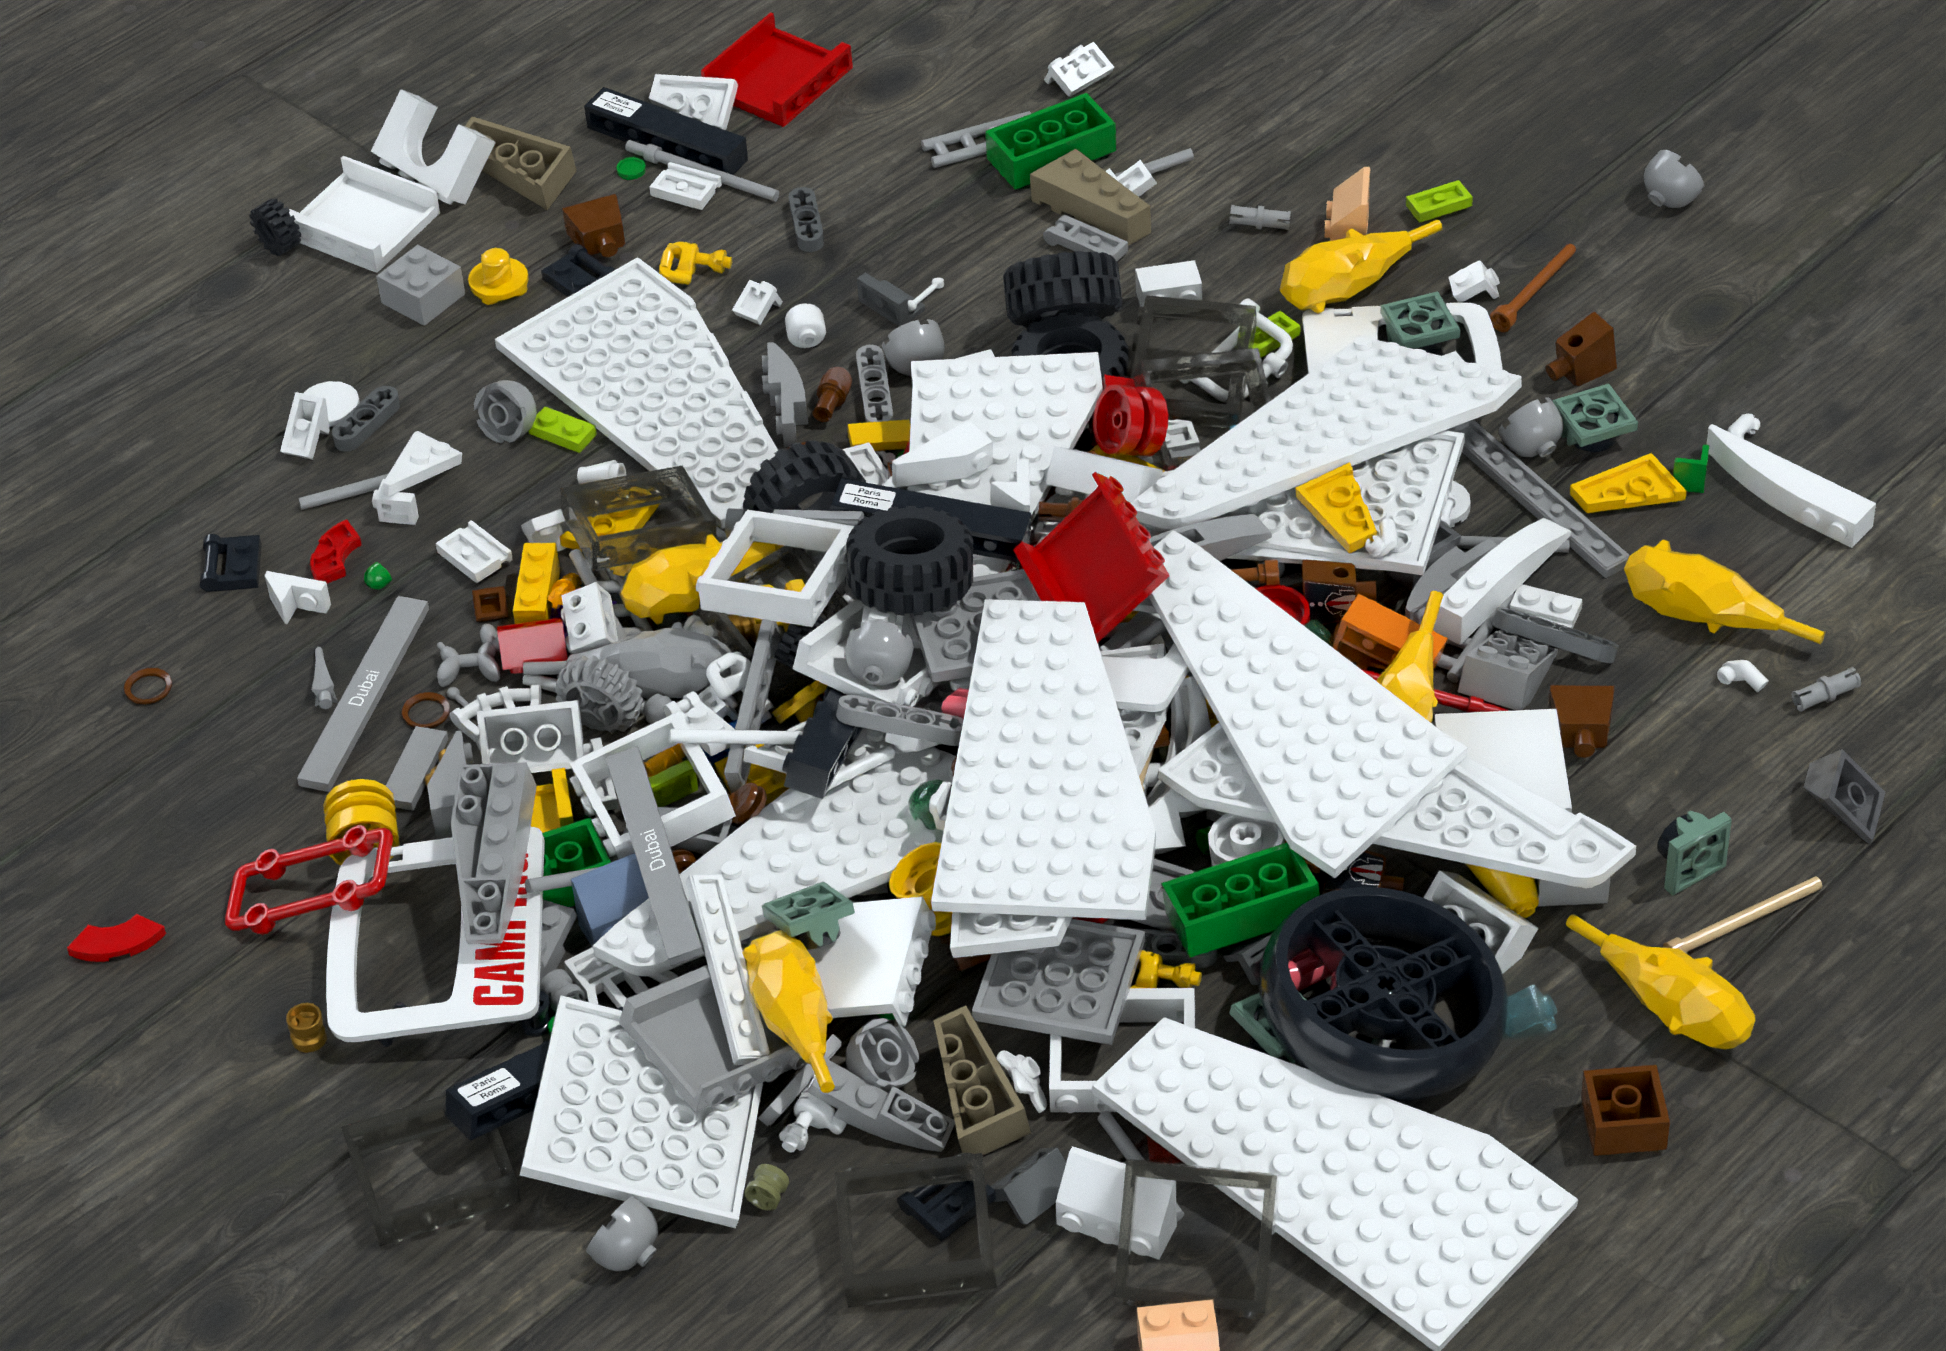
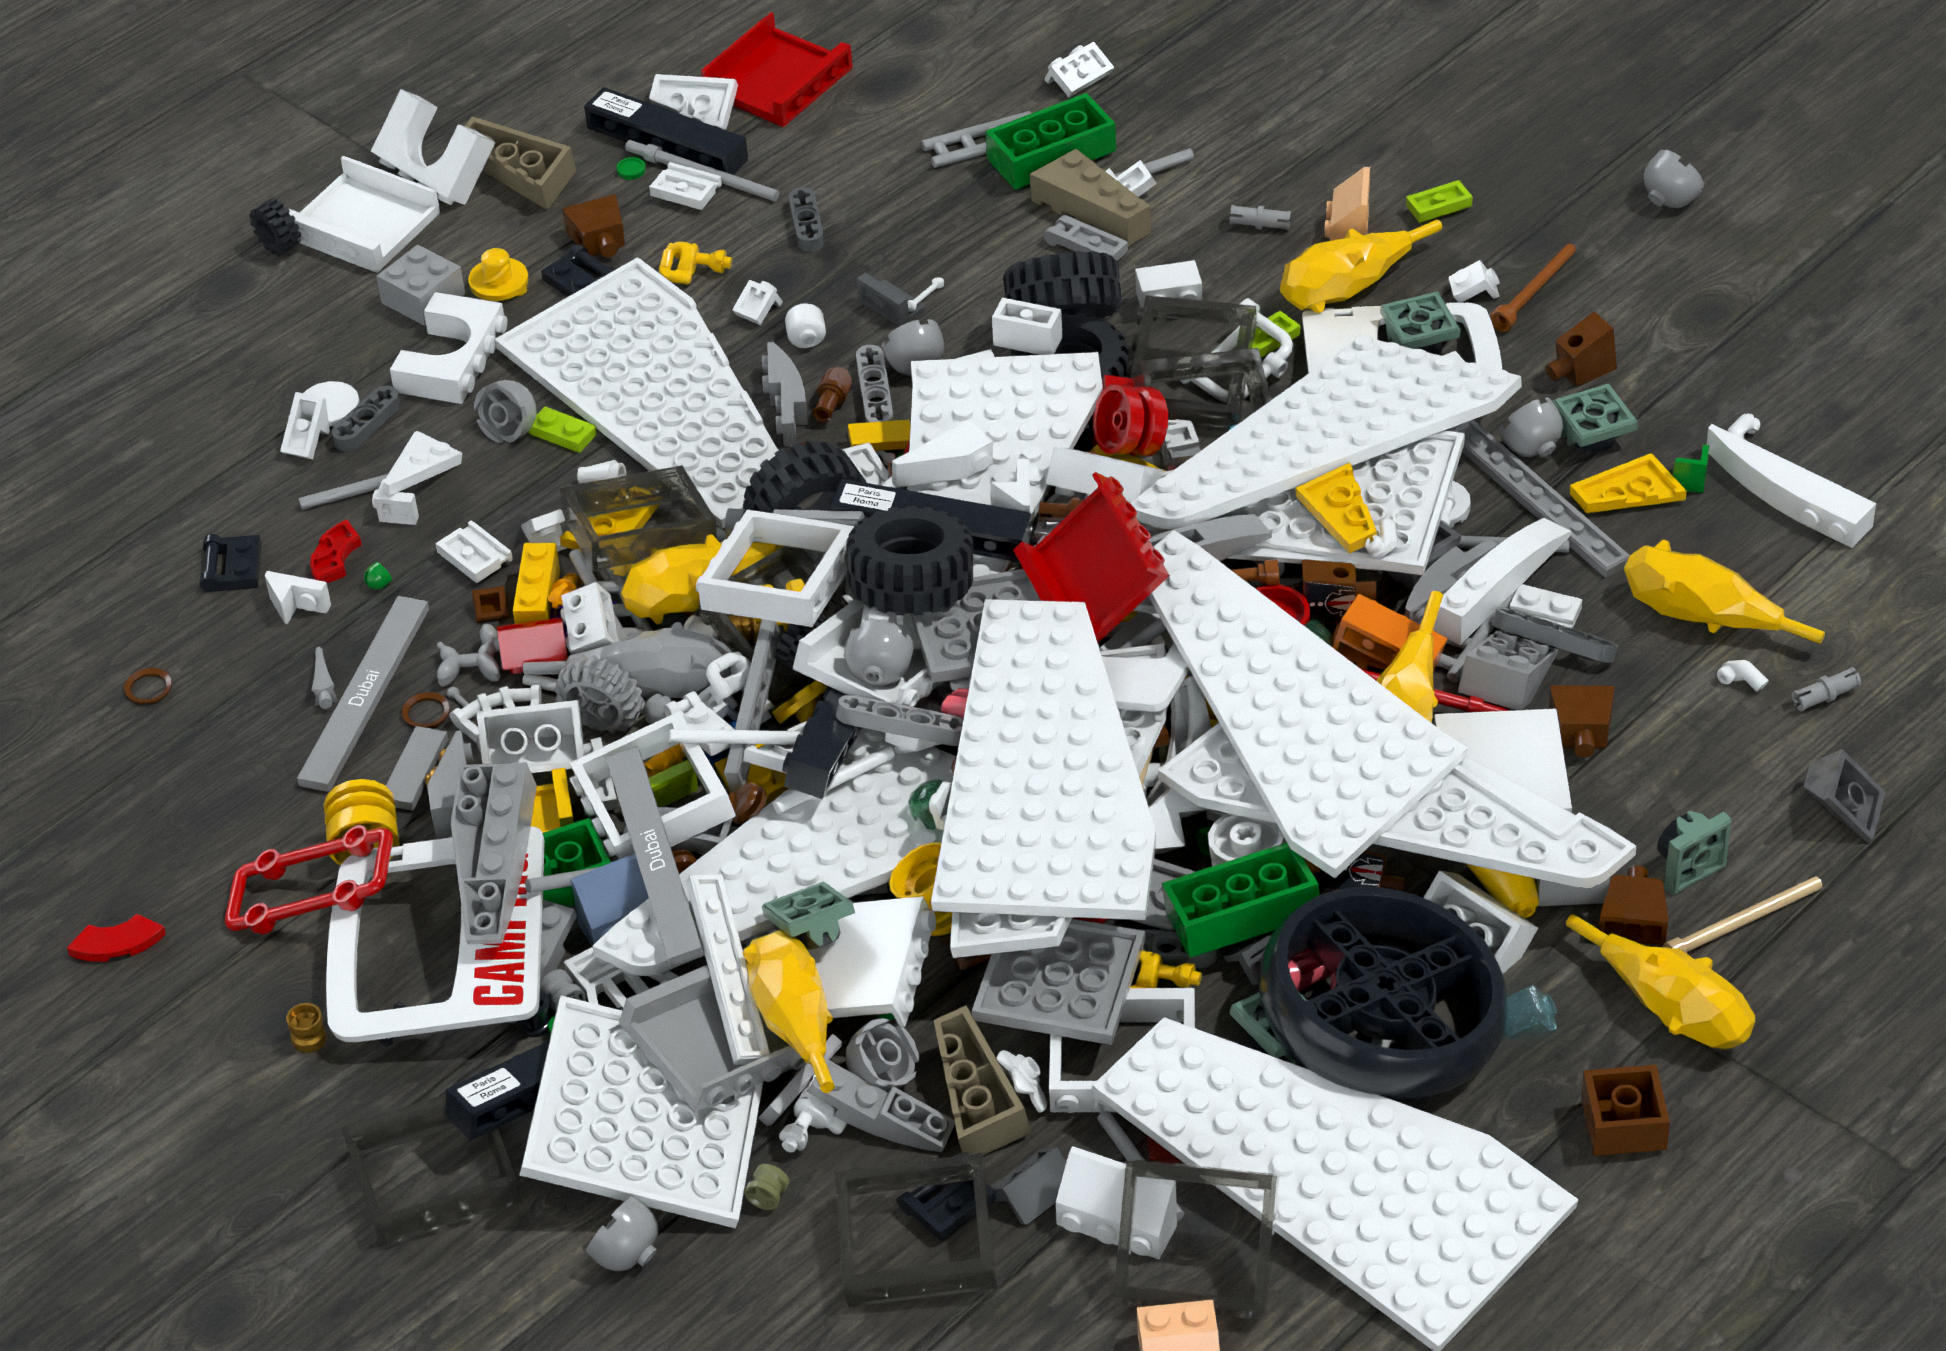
none -> white arch [390,292,507,404]
none -> white brick [992,298,1062,355]
none -> reddish brown torso [1599,866,1669,945]

